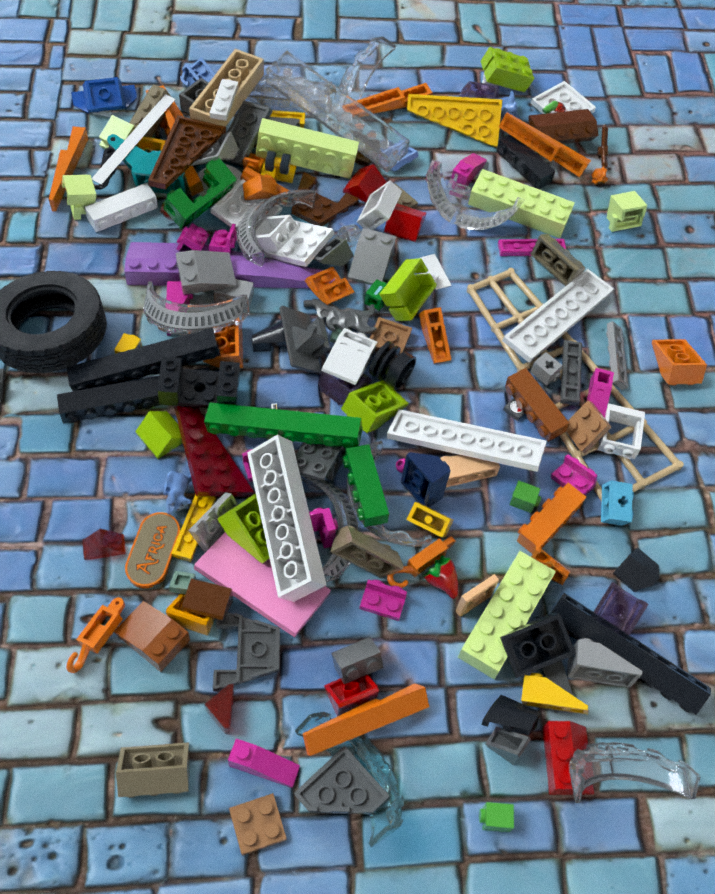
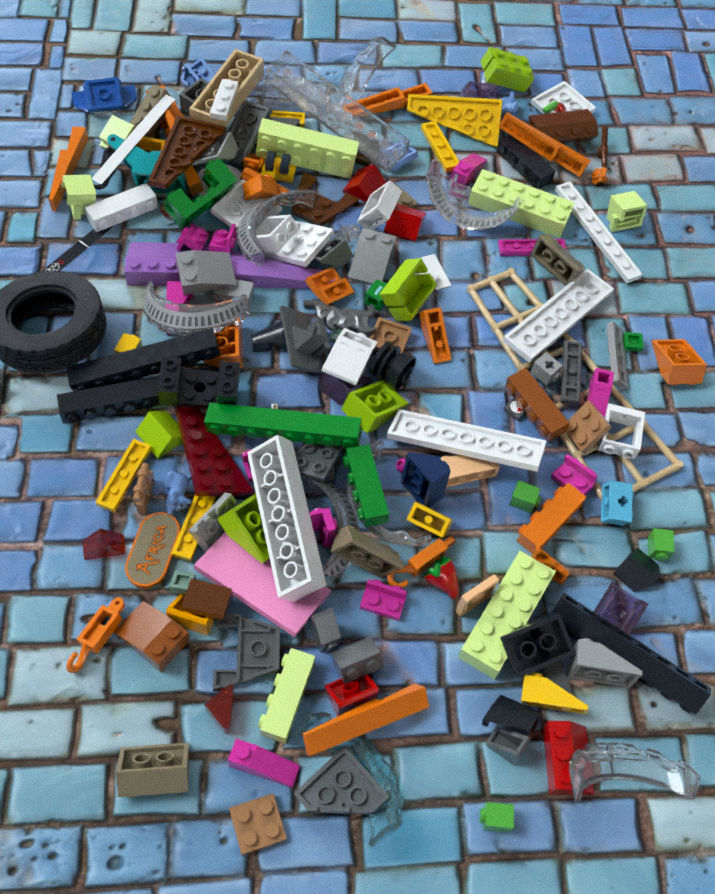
none -> black sticker [41,225,115,272]
none -> yellow plate [95,439,152,513]
none -> medium nougat plate [133,463,155,515]
none -> yellowish green brick [258,648,315,744]
none -> dark grey slope [311,607,341,652]
none -> yellow plate [420,121,459,173]
none -> white plate [555,181,642,284]
none -> green plate [623,332,644,352]
none -> bright green brick [648,528,675,561]

